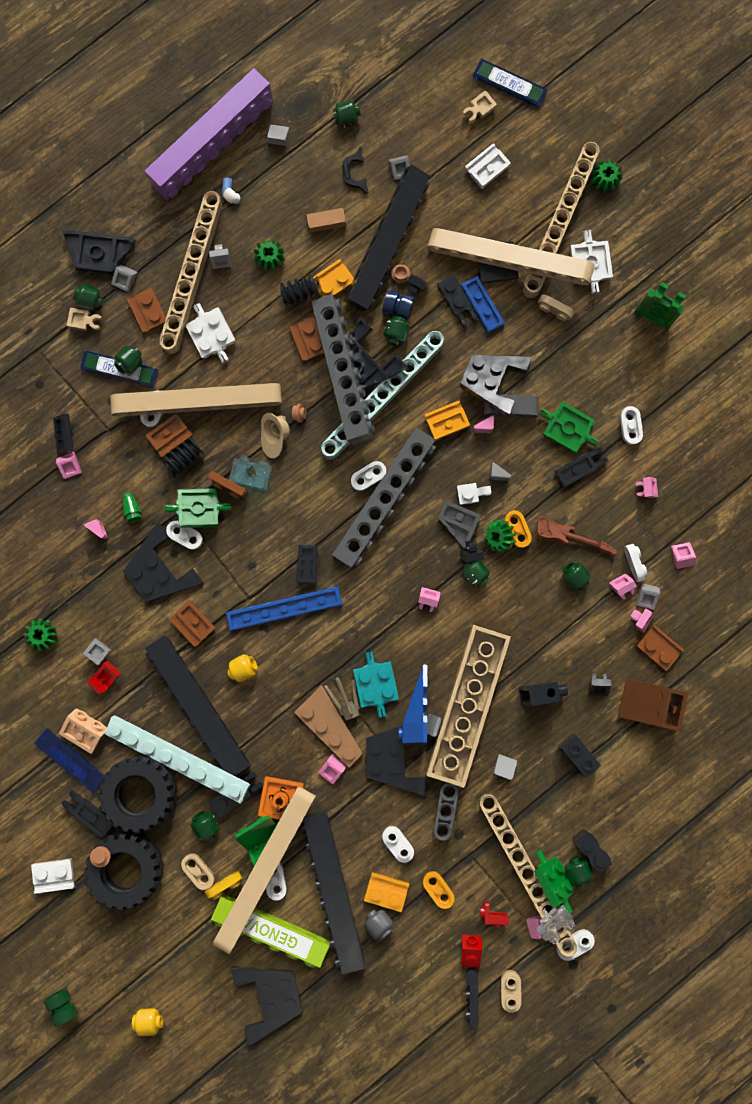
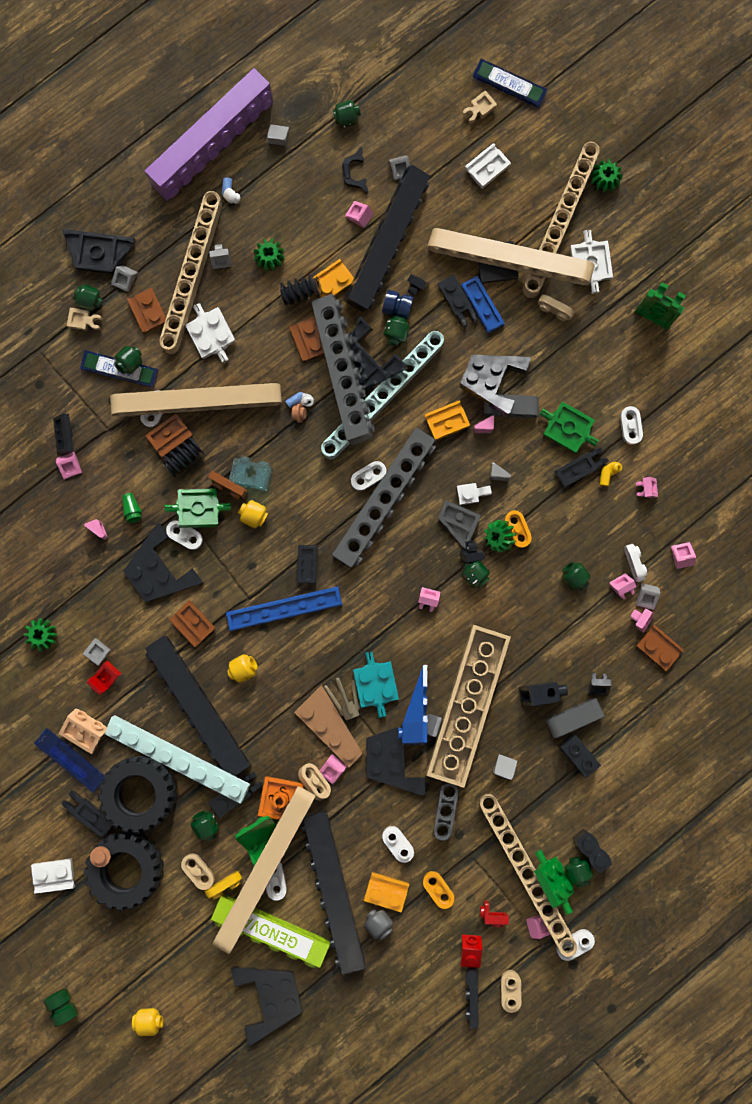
tan piece [261,413,290,458] -> none
medium nougat slope [306,208,346,233] -> none
nougat plate [391,264,410,283] -> none
copper piece [536,516,617,557] -> none
clear hips [536,905,575,944] -> none
reddish brown slope [618,679,688,731] -> none
none -> yellow head [238,500,268,528]
none -> arm [285,392,314,409]
none -> tan plate [298,763,331,801]
none -> bright pink slope [345,201,373,228]
none -> dark grey beam [545,698,604,738]
none -> yellow arm [599,462,622,486]

